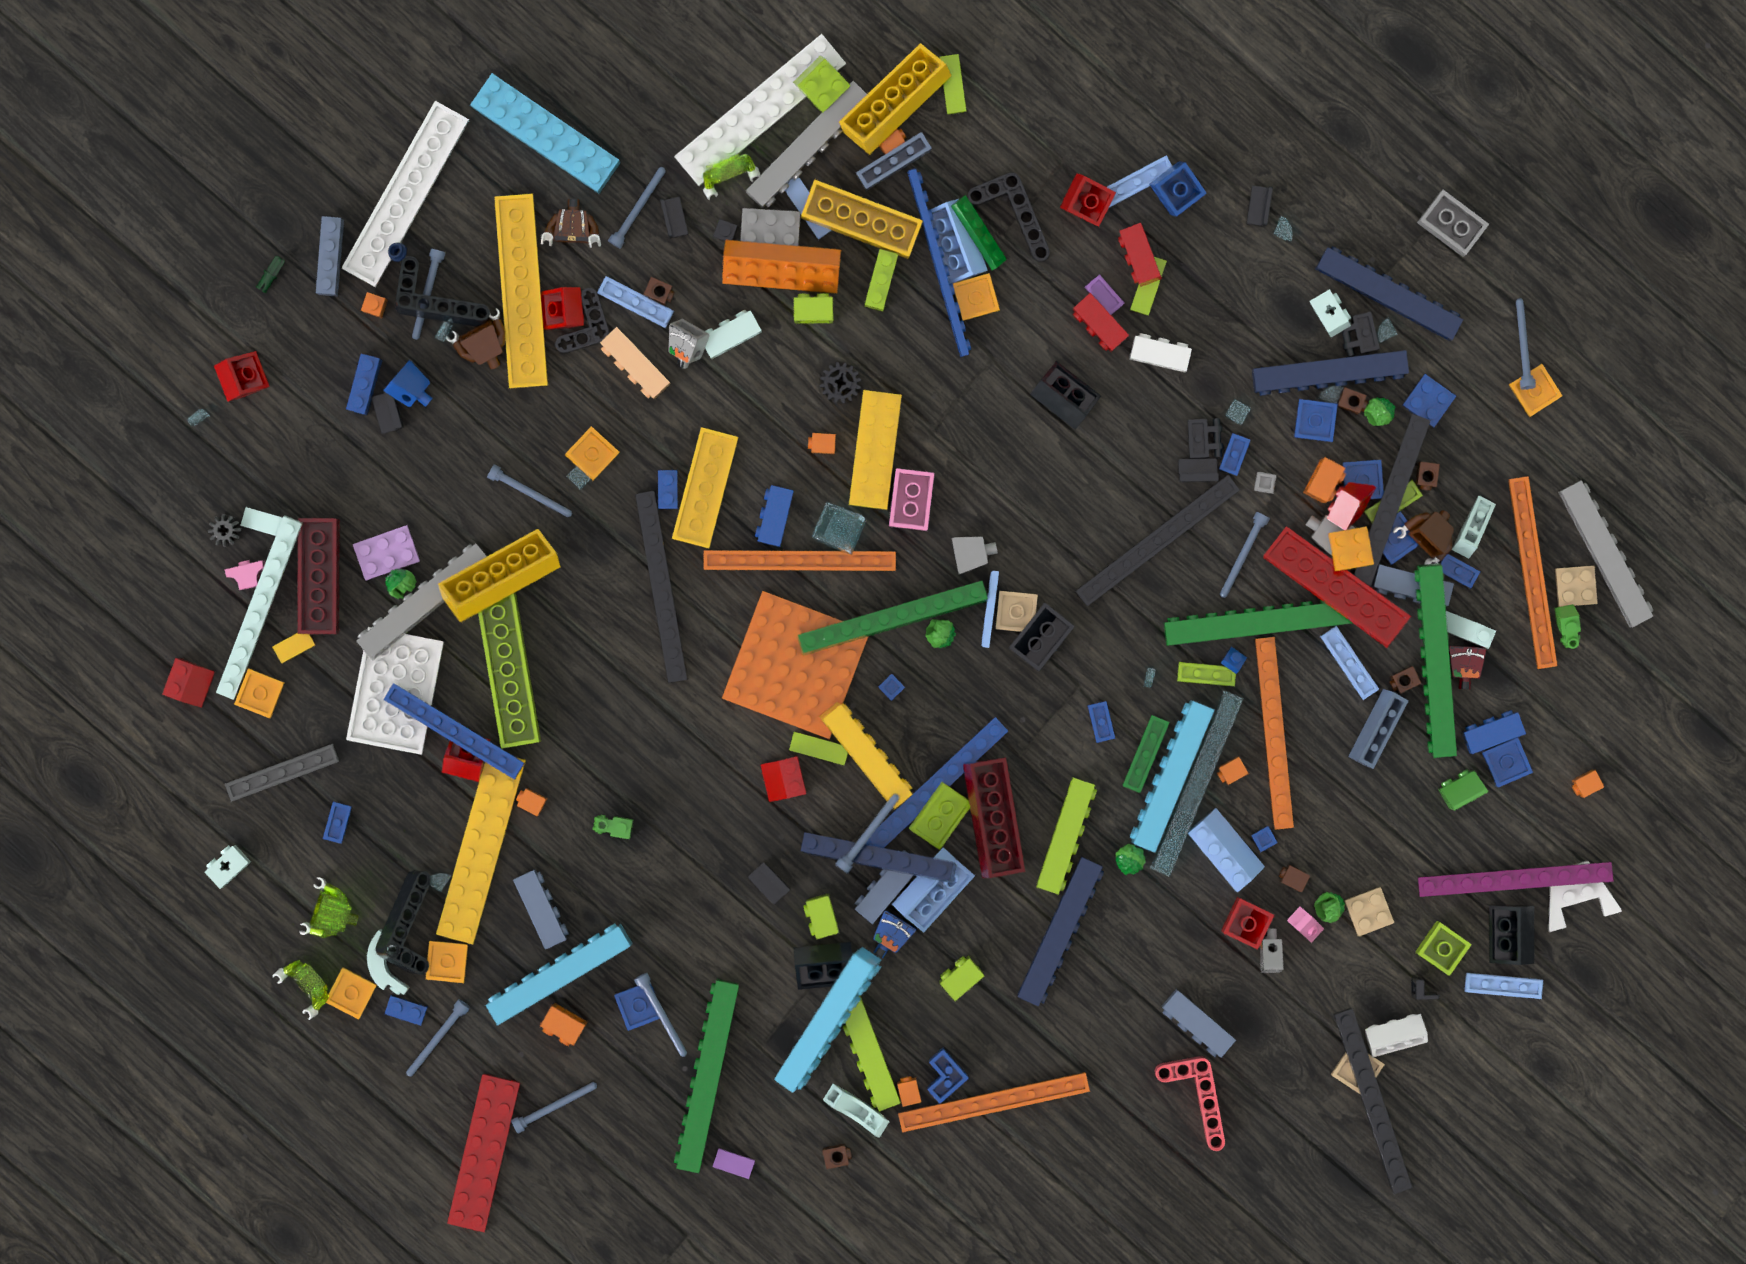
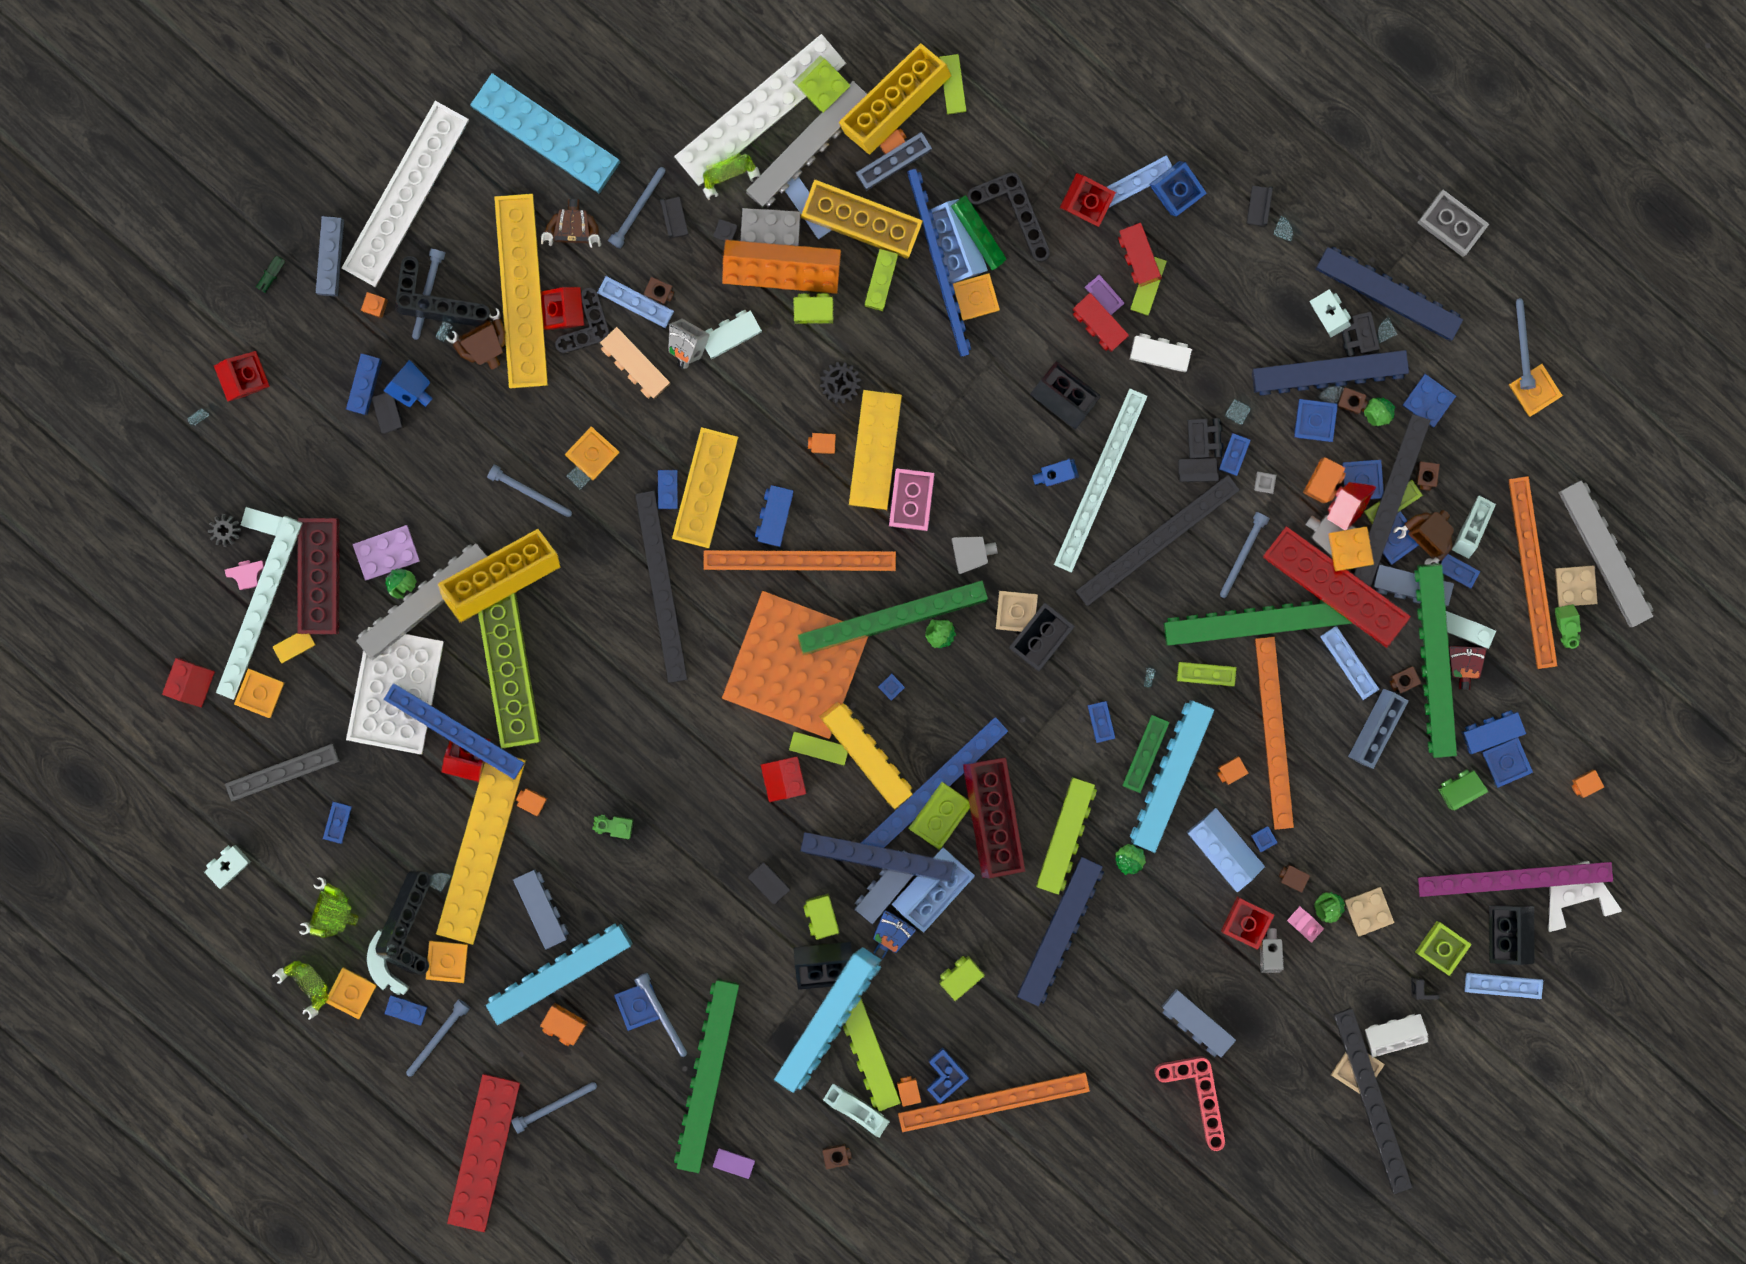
dark blue plate [388,243,407,262] -> none
clear light blue brick [812,502,866,555] -> none
sand blue piece [835,794,899,873] -> none
light blue tile [981,571,999,648] -> none
clear light blue brick [1151,691,1243,877] -> none
blue plate [1221,647,1247,674] -> none
none -> blue torso [1032,459,1079,487]
none -> light aqua plate [1054,389,1147,572]

